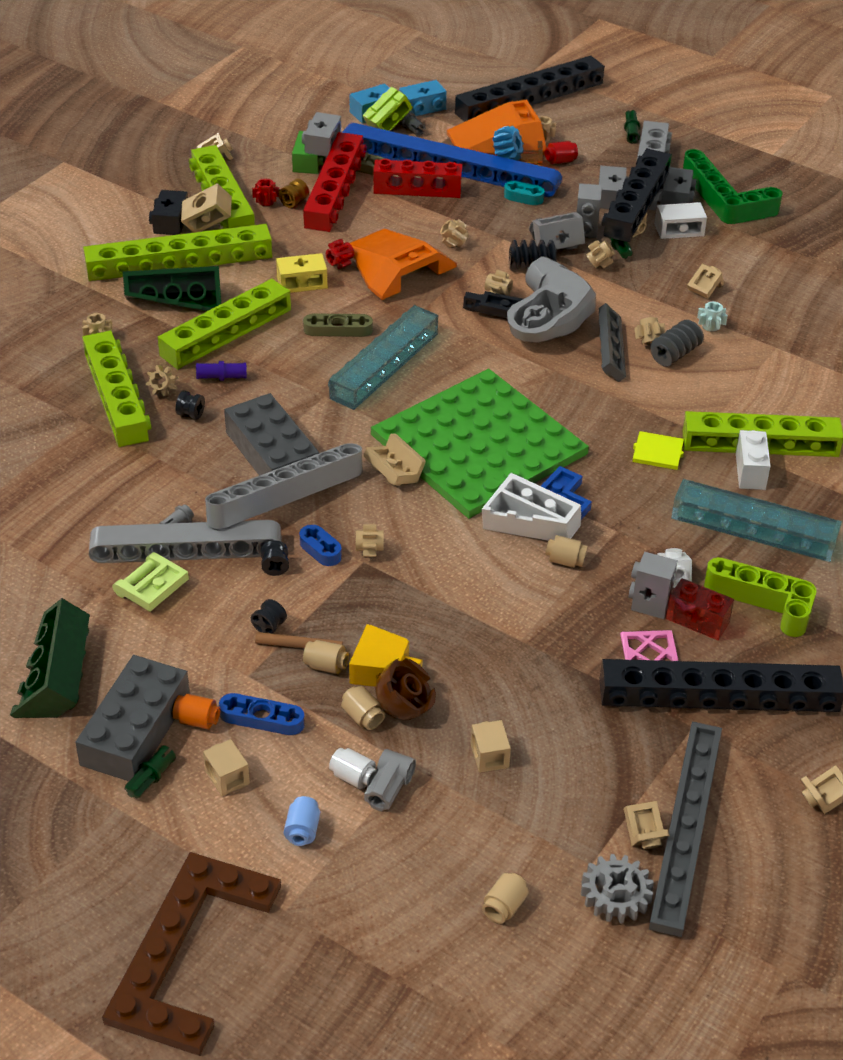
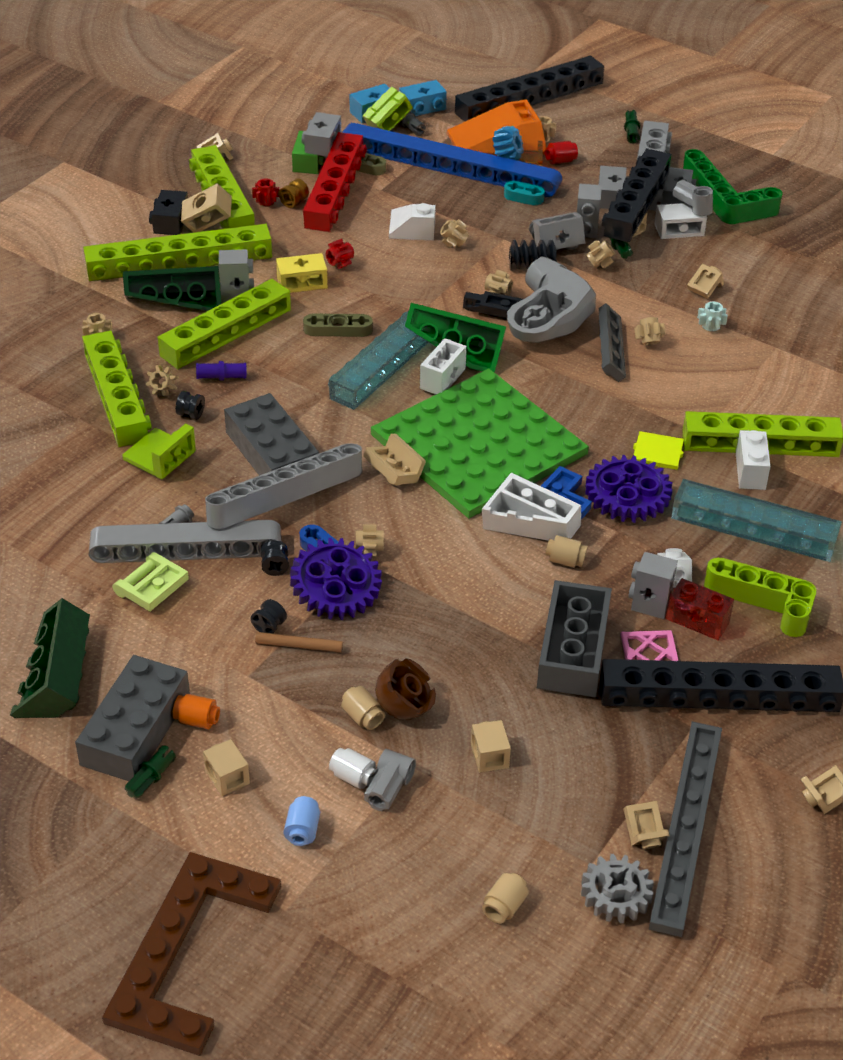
blue beam [219,693,305,735] -> none
tan brick [303,640,349,674] -> none
yellow torso [349,624,423,687] -> none
orange wedge [350,229,457,300] -> none
red brick [373,159,462,198] -> none
dark grey piece [651,320,704,367] -> none
none -> lime bracket [122,423,196,479]
none -> light grey brick [219,249,254,303]
none -> dark purple gear [290,538,382,620]
none -> white slope [389,203,436,240]
none -> green wedge [405,303,506,373]
none -> white brick [420,338,466,394]
none -> dark grey brick [537,580,612,697]
none -> dark purple gear [585,455,673,523]
none -> light grey piece [673,180,713,216]

